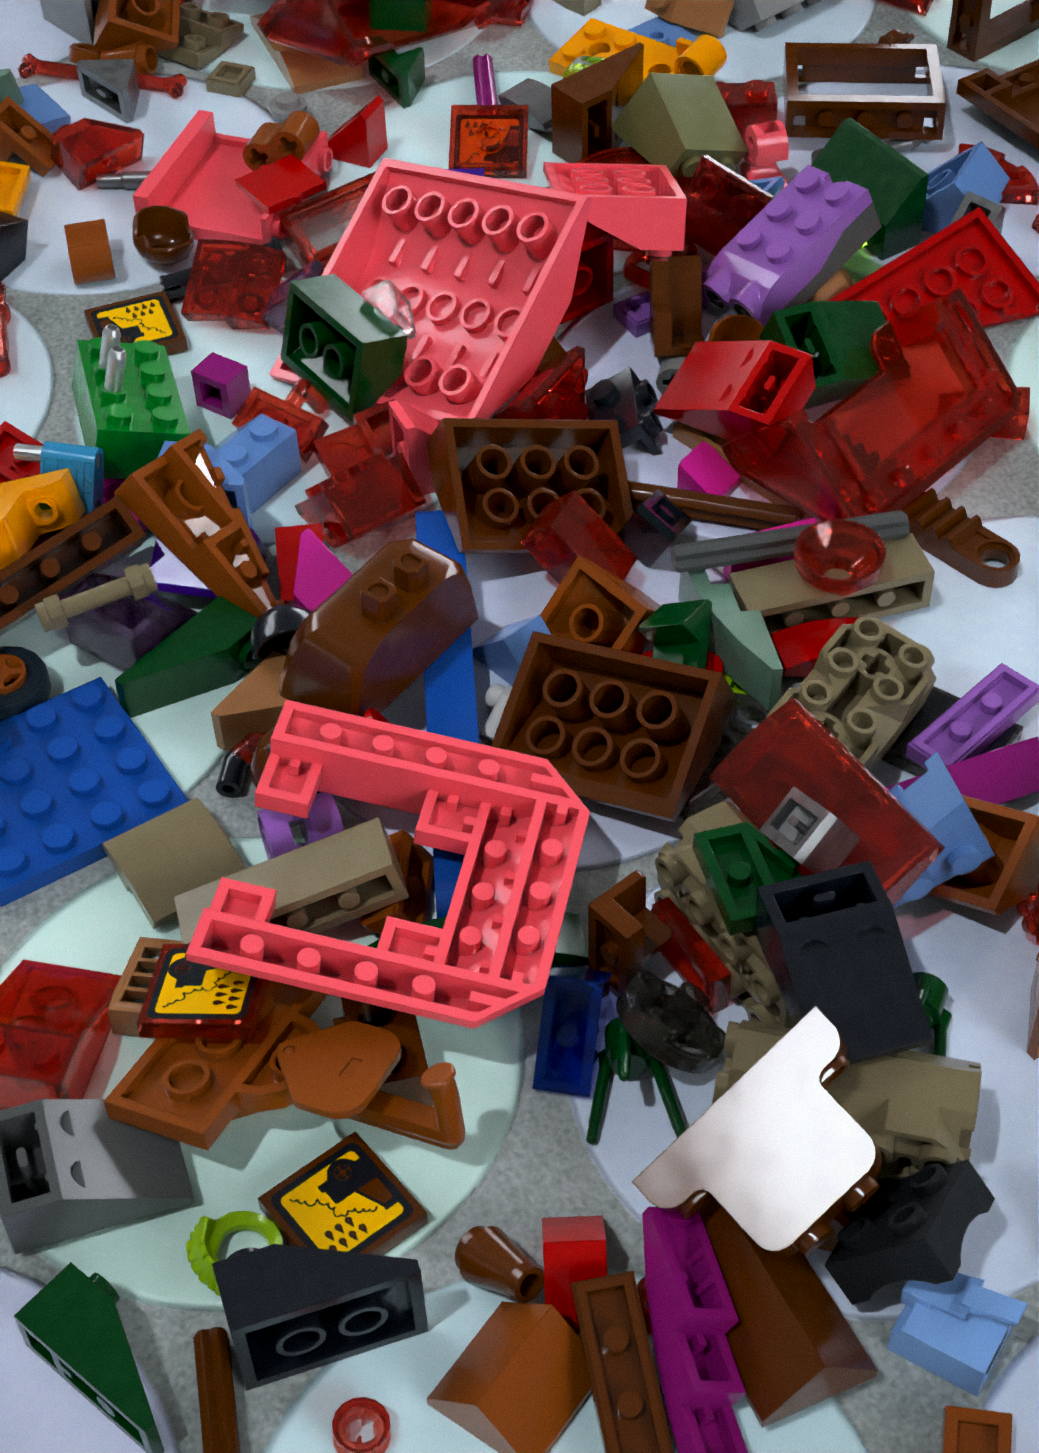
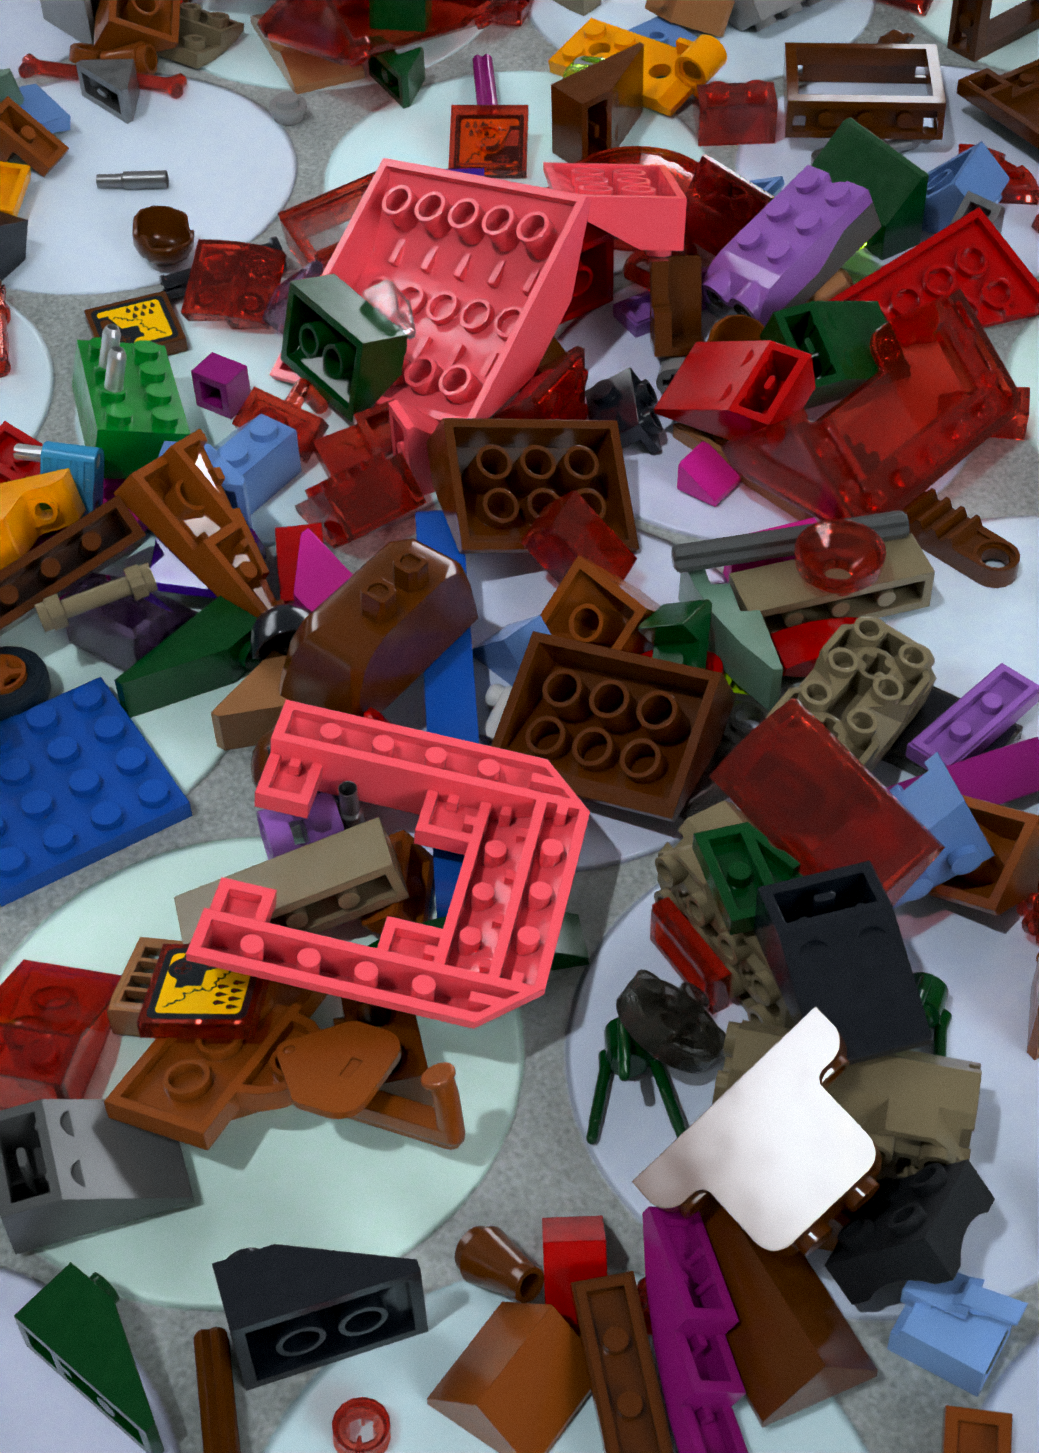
clear red slope [51,118,145,191] -> none
dark orange axle [64,219,116,285] -> none
dark tan slope [102,798,246,929] -> none
coral panel [132,110,333,249] -> none
lime piece [186,1211,283,1296] -> none
dark tan tile [205,61,256,98] -> none
black arm [216,731,265,798] -> none
red piece [235,154,327,215] -> none
dark orange axle [243,110,320,171] -> none
tile [258,1131,428,1256] -> none
red slope [328,95,388,168] -> none
flat silver slope [498,78,552,133] -> none
clear blue slope [532,964,612,1097] -> none
reddish brown panel [588,870,672,1006] -> none
olive slope [612,72,748,177] -> none
black slope [615,489,693,567] -> none
reddish brown axle [628,480,801,530] -> none
coral leg [740,120,789,191] -> none
flat silver slope [759,787,861,874] -> none
none -> flat silver pin [338,781,365,830]

